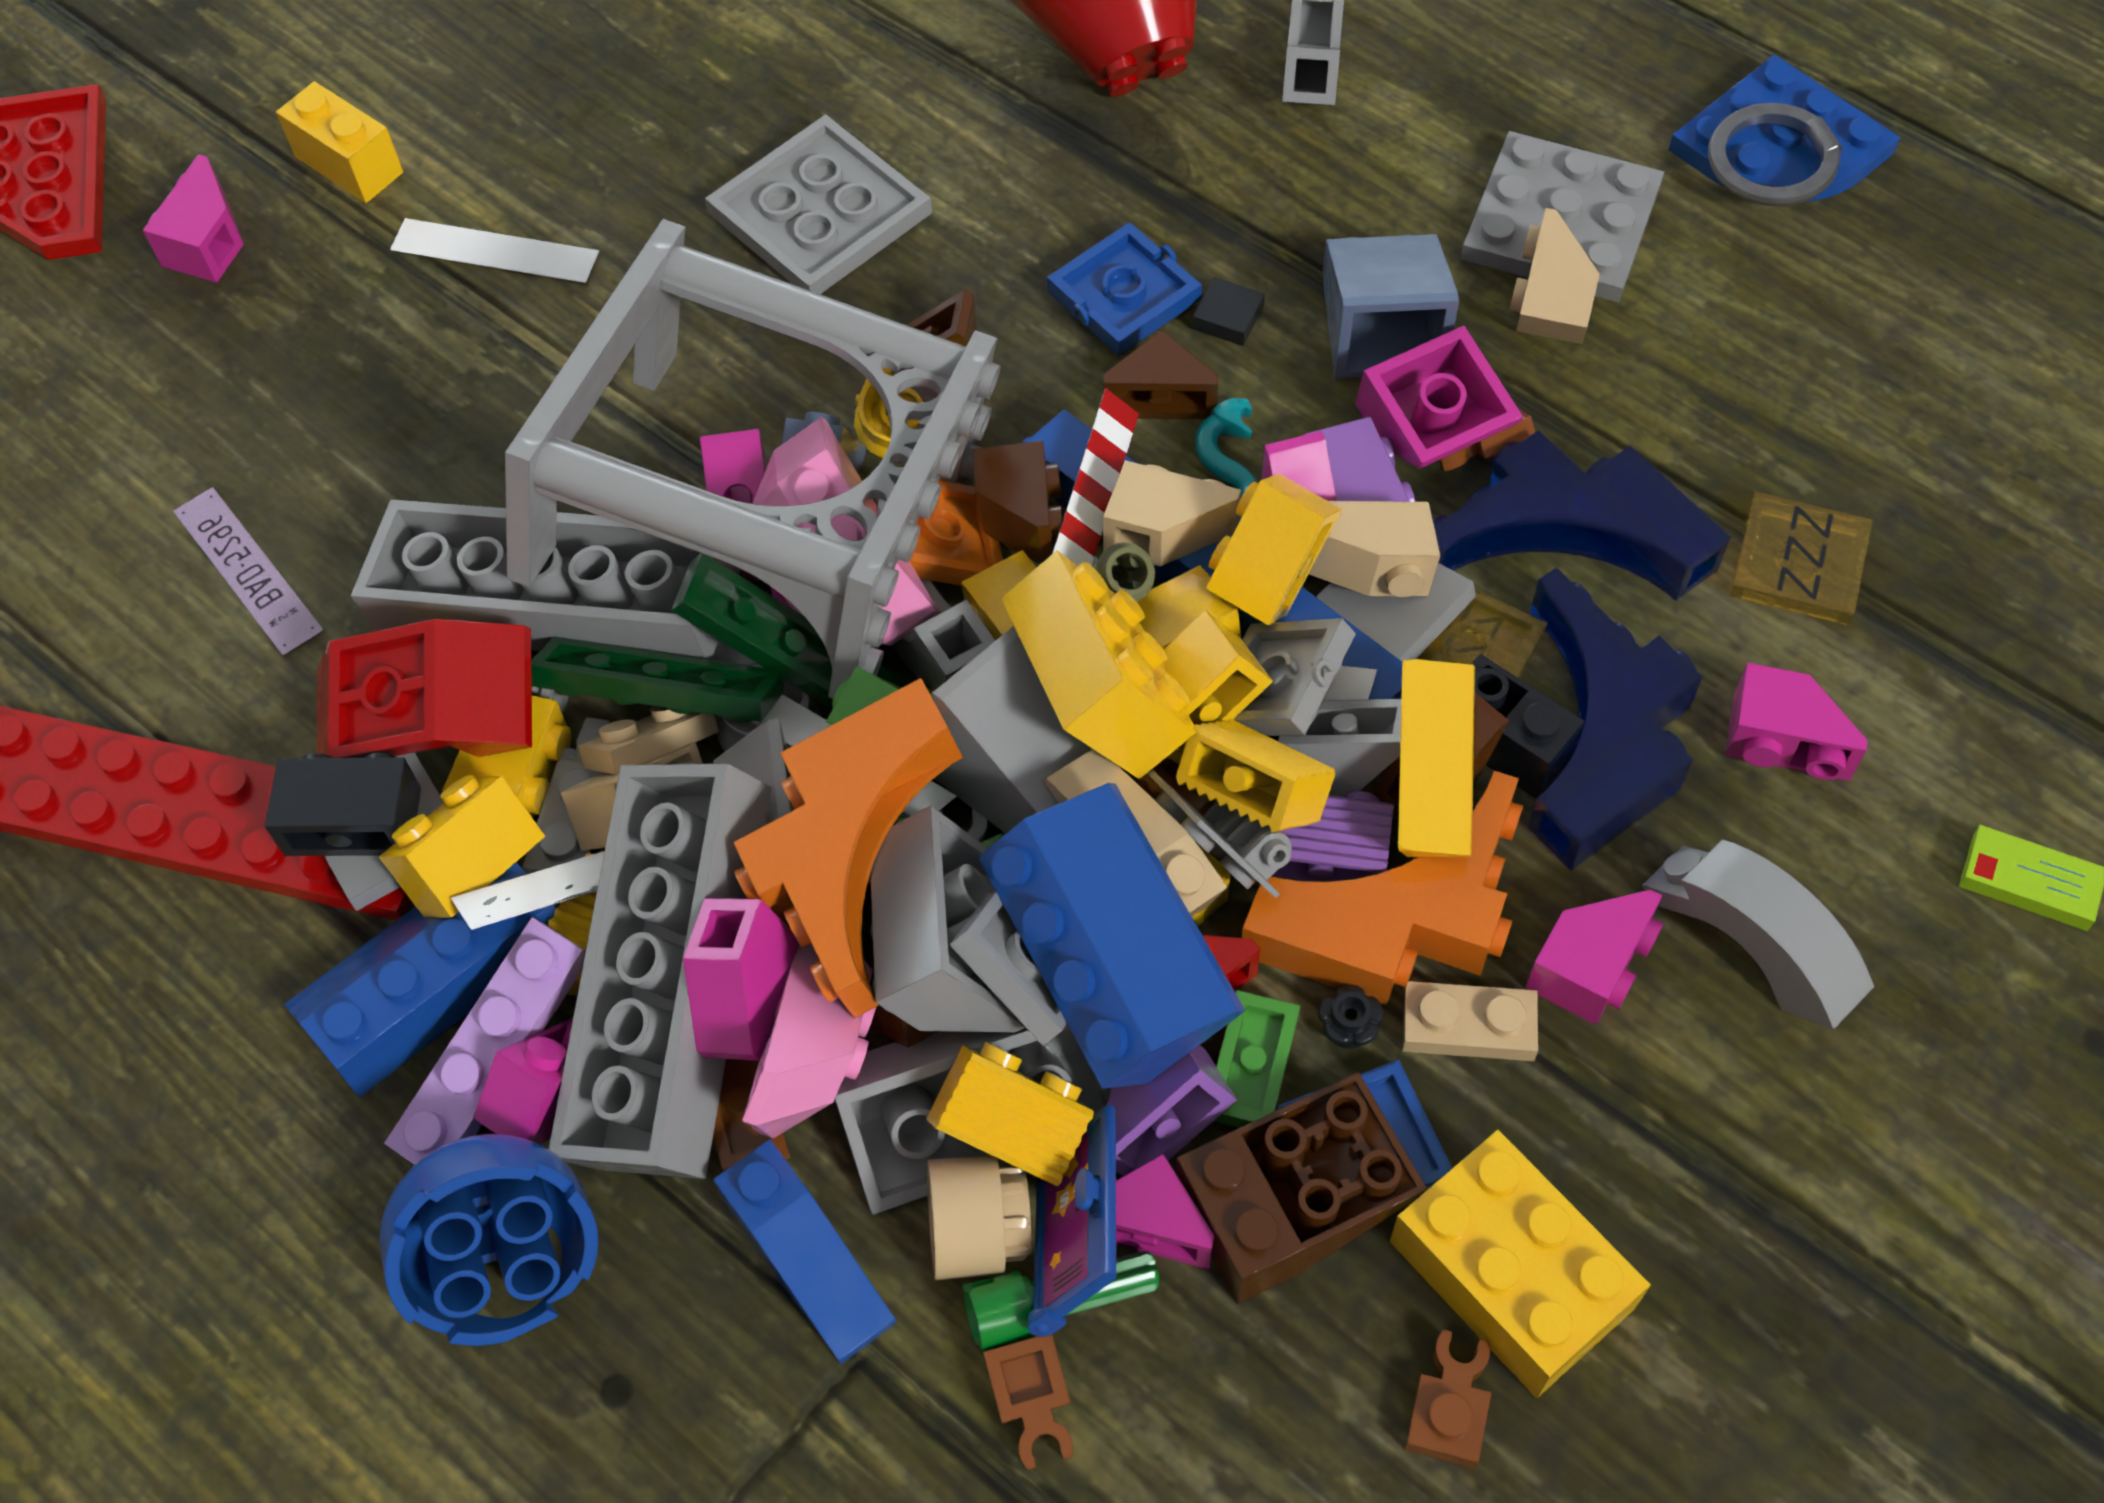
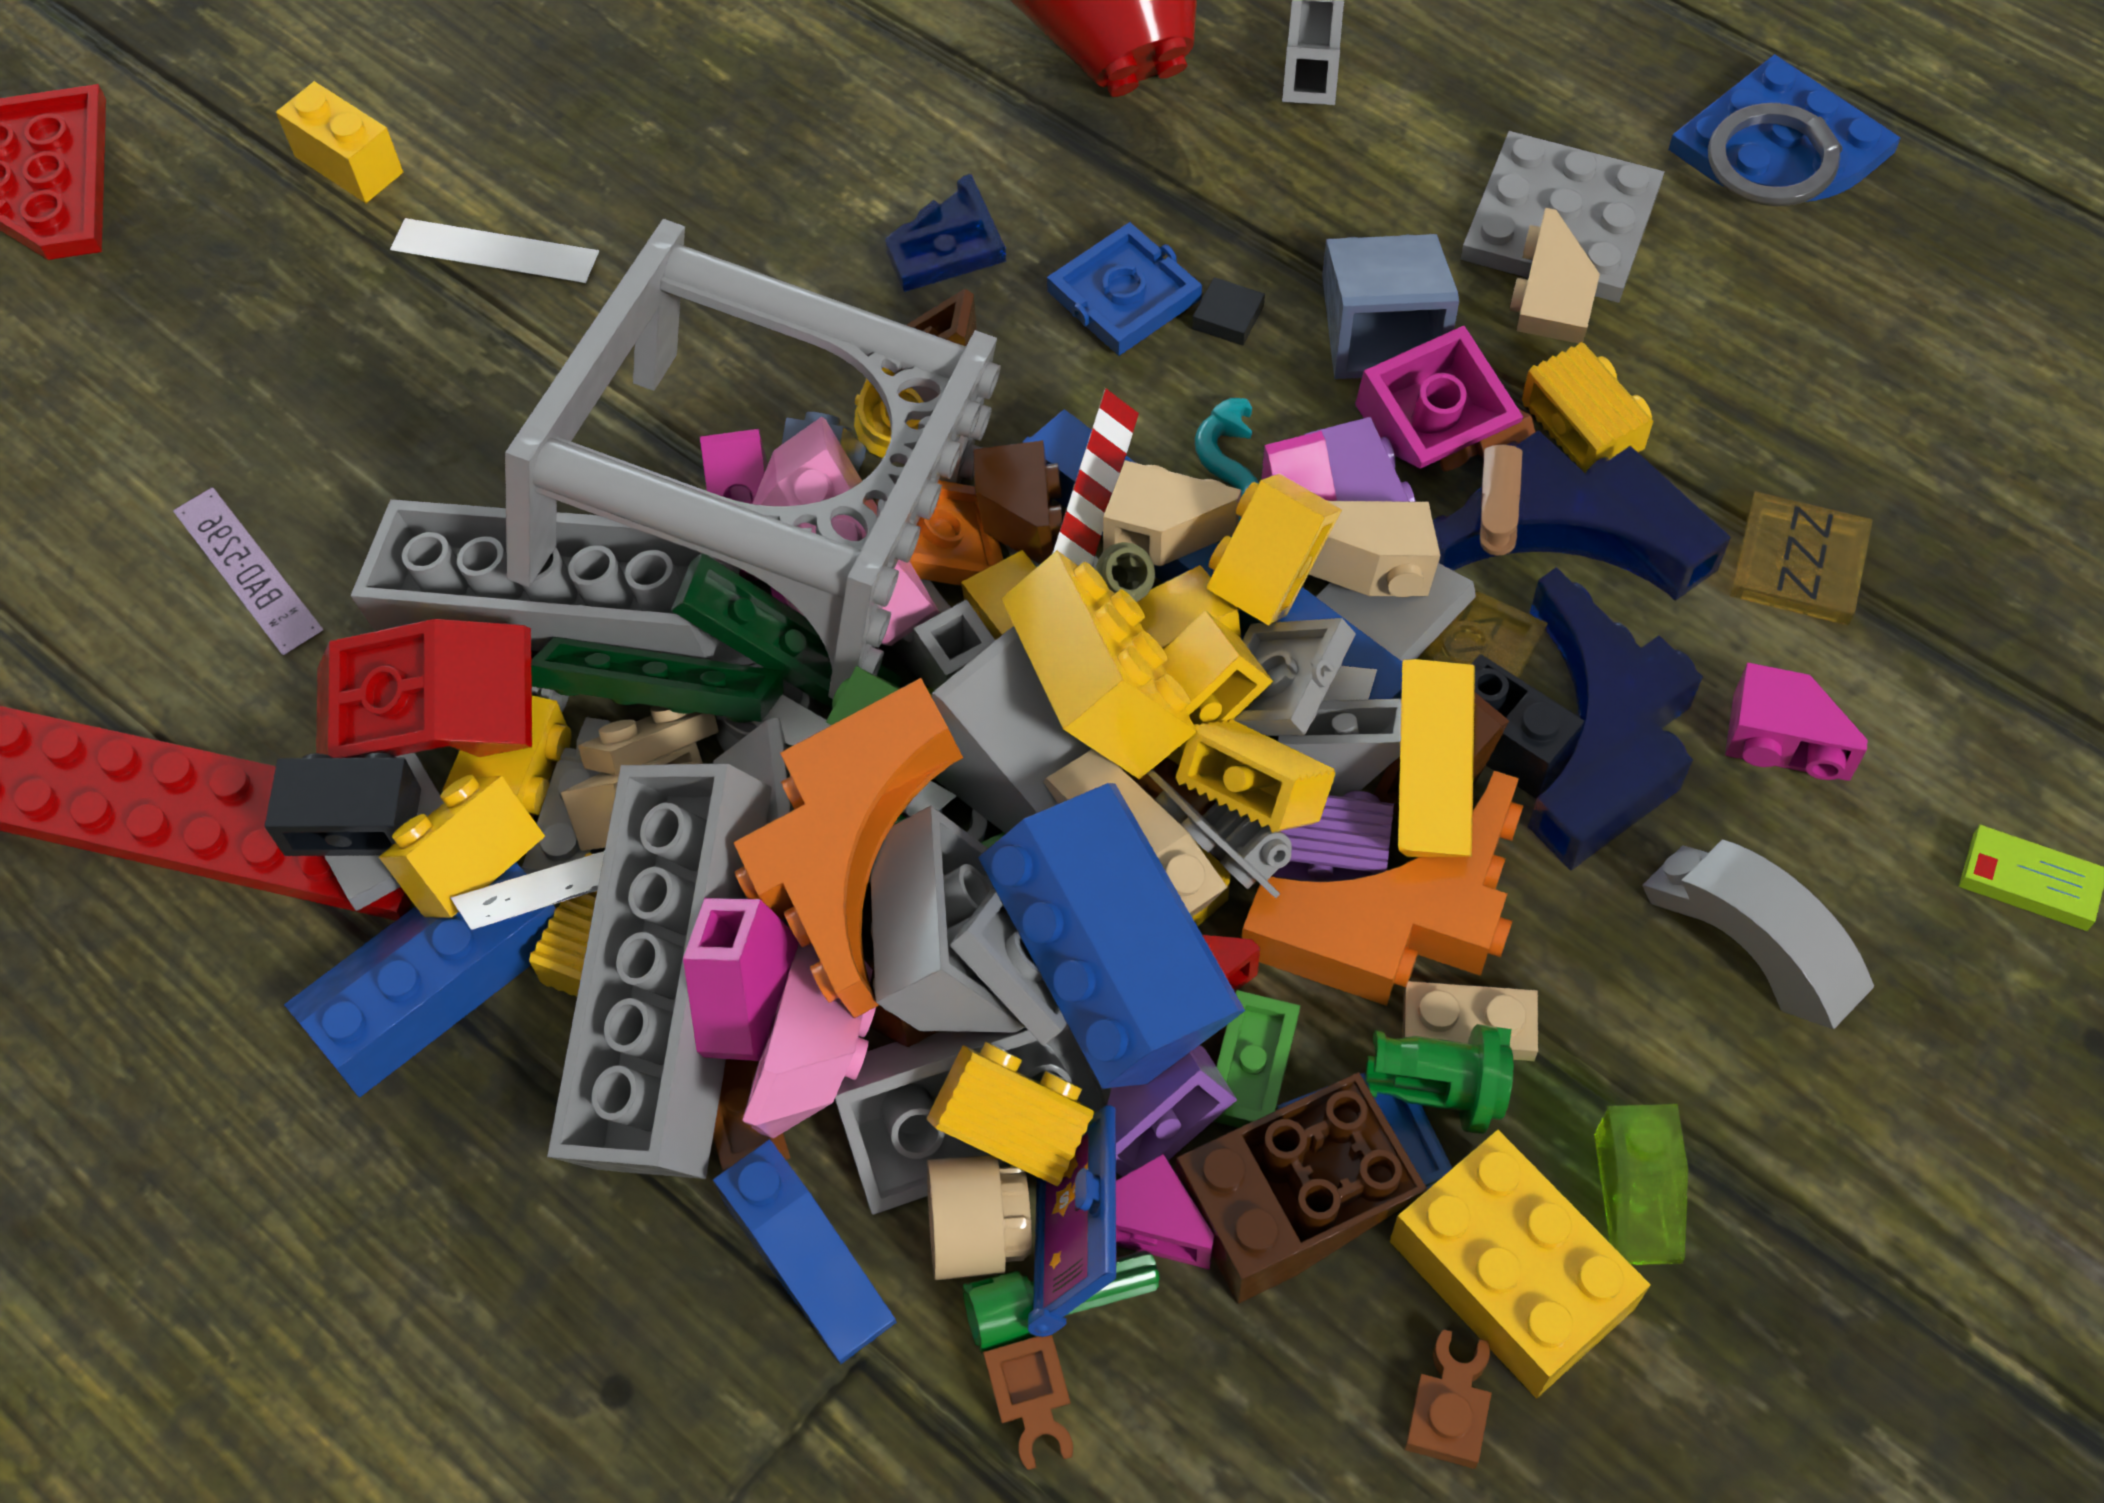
dark pink slope [143,154,244,283] -> none
blue cylinder [379,1134,598,1346] -> none
lavender plate [384,917,586,1165] -> none
dark pink slope [473,1018,573,1144] -> none
light grey plate [705,114,933,294] -> none
reddish brown slope [1104,330,1218,419] -> none
black plate [1318,985,1384,1049] -> none
dark pink slope [1525,890,1664,1025] -> none
none -> clear blue wing [885,174,1006,292]
none -> green piece [1365,1024,1514,1134]
none -> medium nougat bar [1480,445,1522,556]
none -> yellow brick [1522,342,1653,478]
none -> clear neon green slope [1594,1104,1688,1265]

